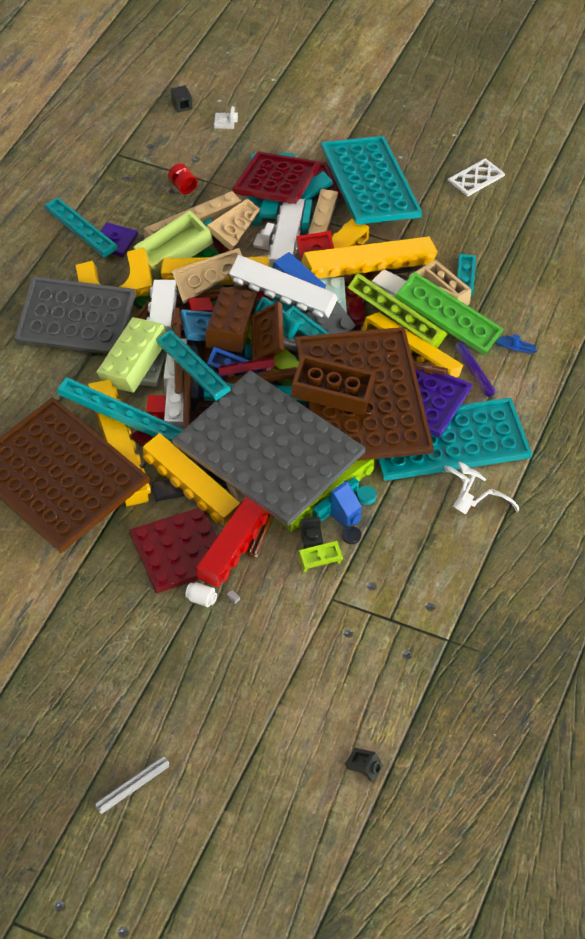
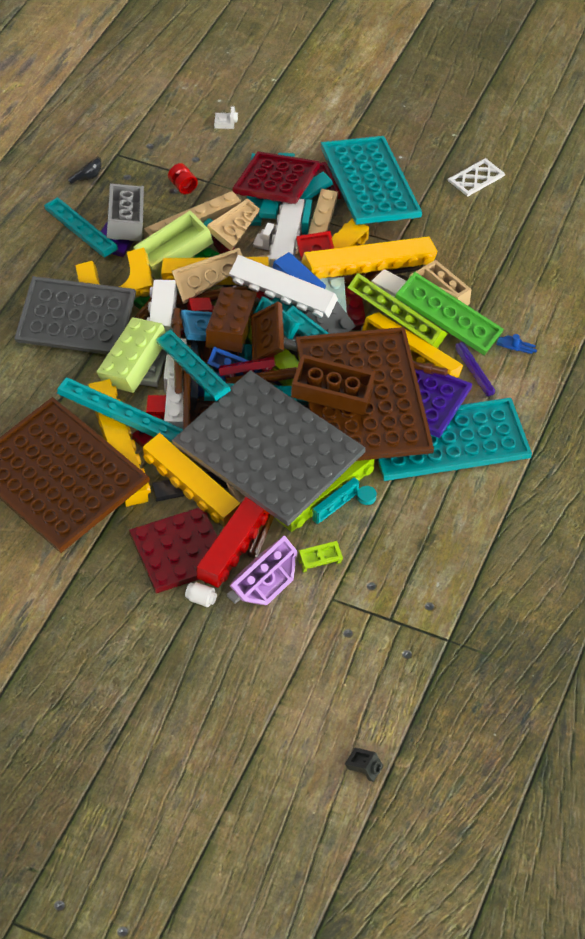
light grey axle [95,756,169,814] -> none
pearl dark grey brick [171,85,192,113] -> none
pearl dark grey bracket [300,517,323,549] -> none
blue slope [331,481,361,528] -> none
black piece [342,526,362,544] -> none
white plant [444,462,519,514] -> none
teal tile [457,254,476,296] -> none
none -> black piece [68,156,101,184]
none -> light grey brick [107,184,144,241]
none -> lavender wedge [230,535,297,606]

